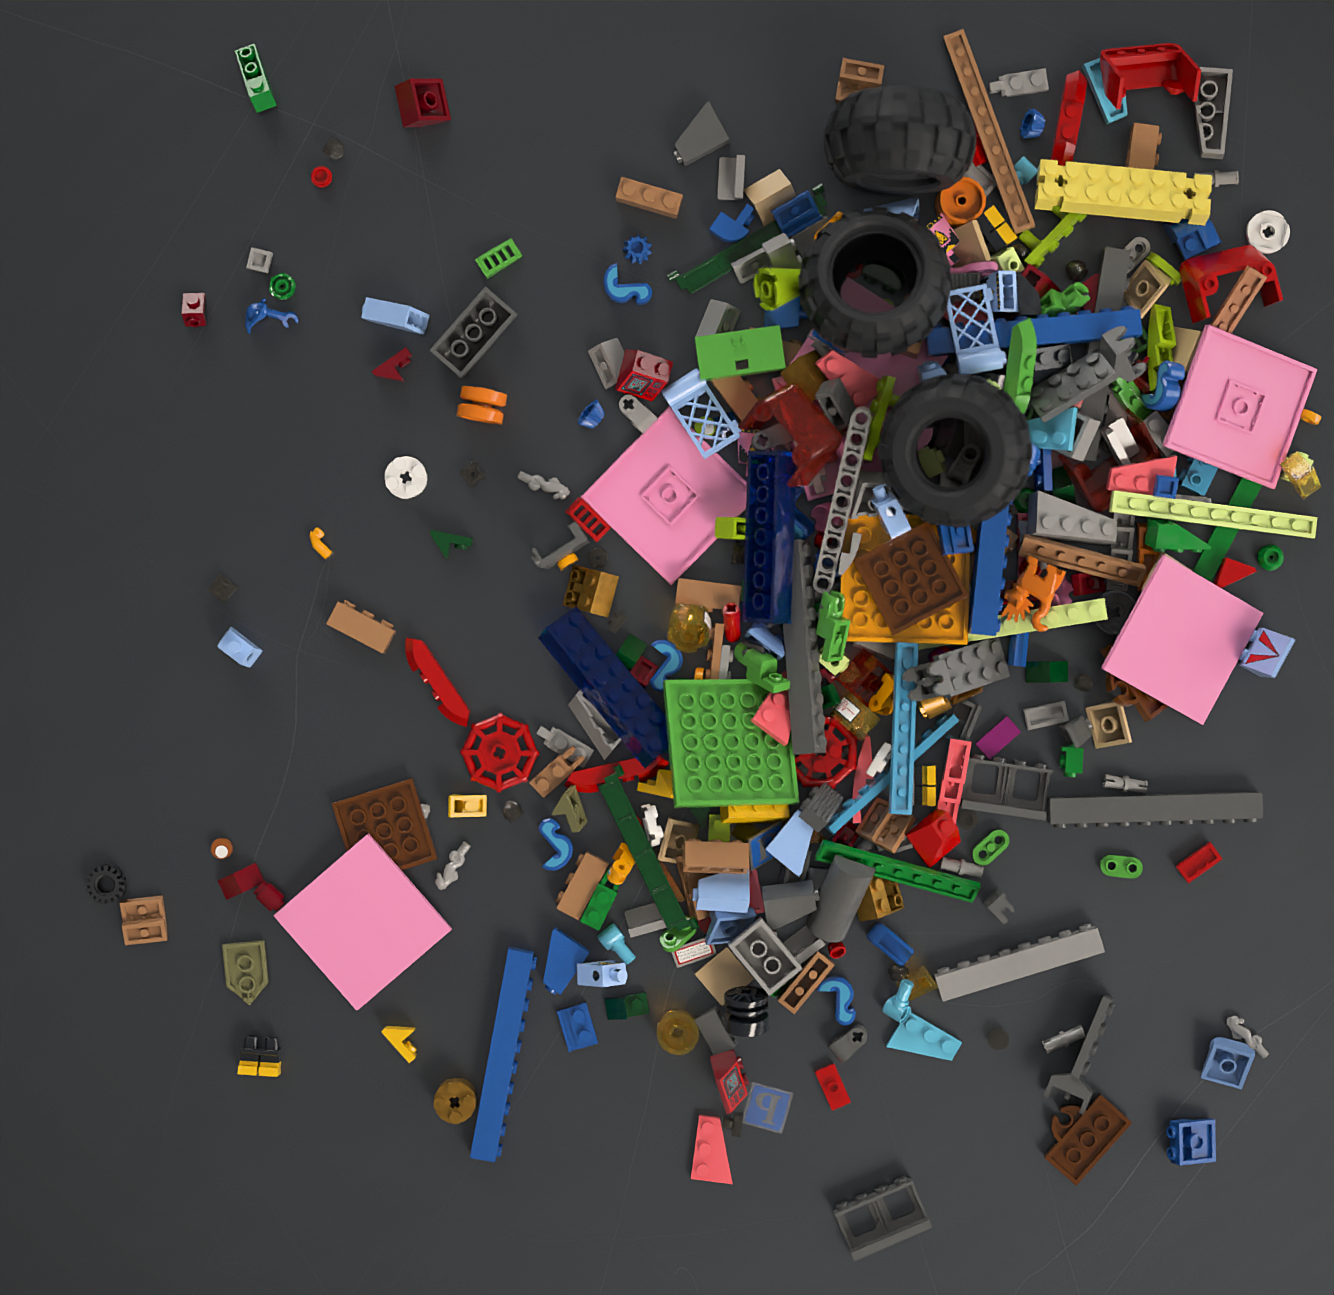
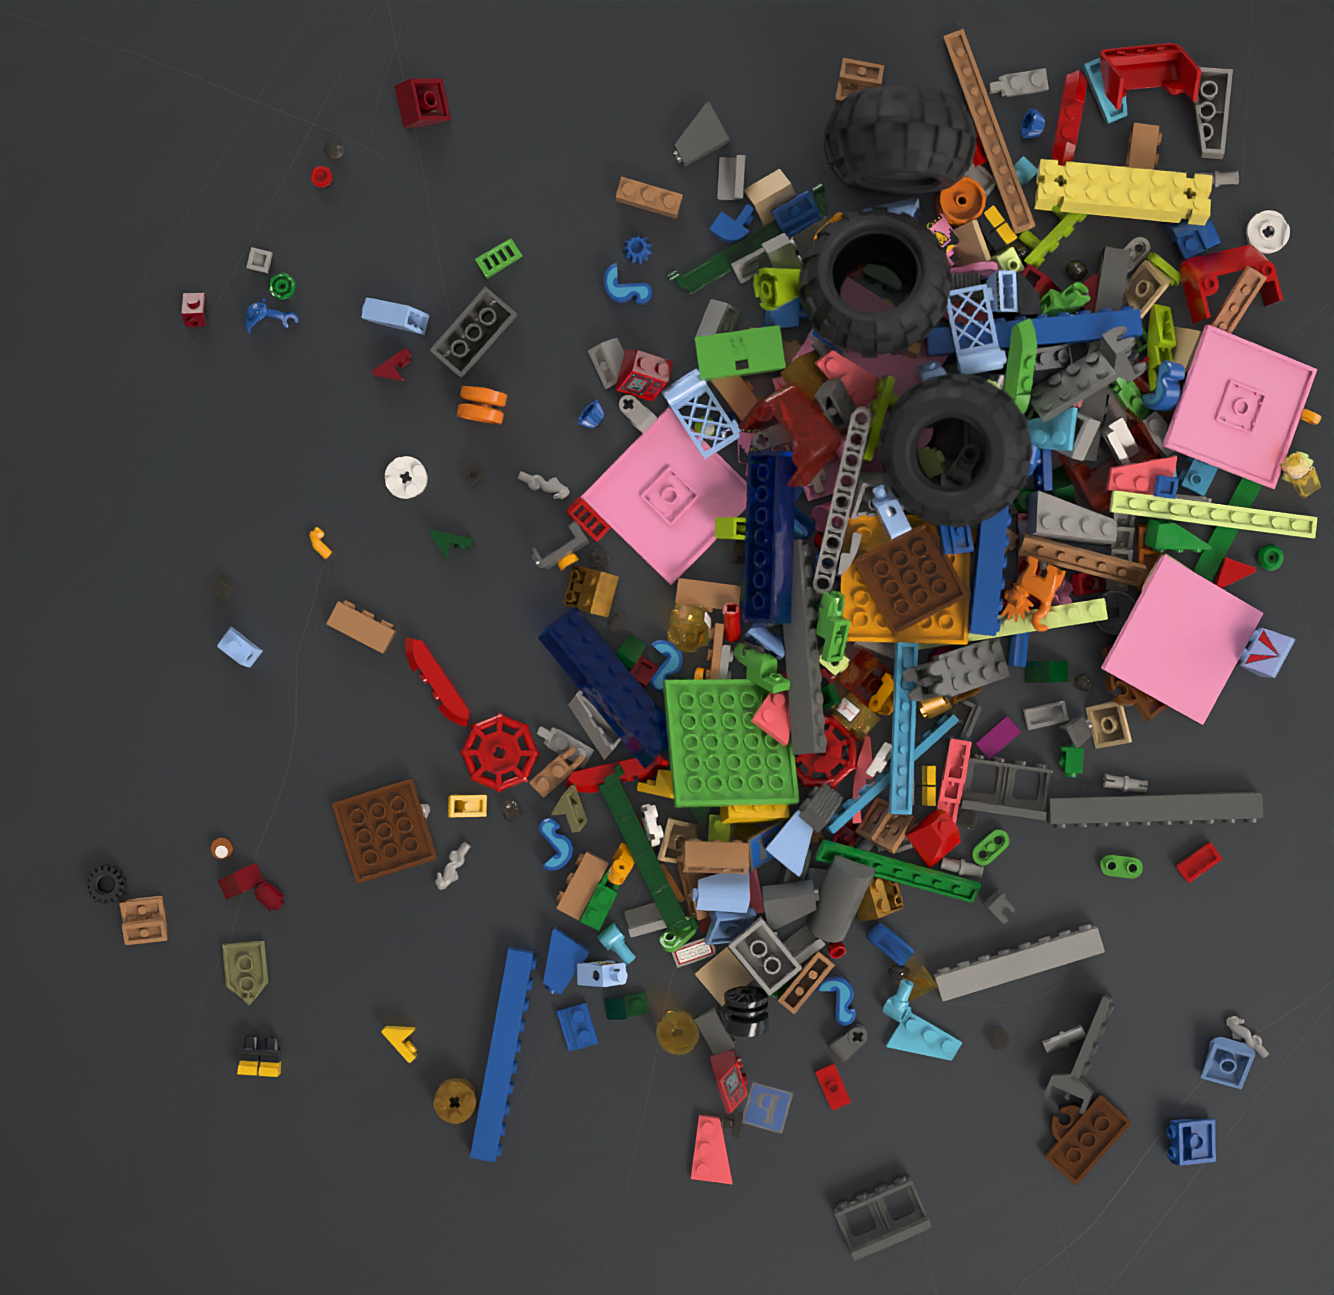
green slope [235,43,277,113] -> none
bright pink tile [274,833,452,1011] -> none

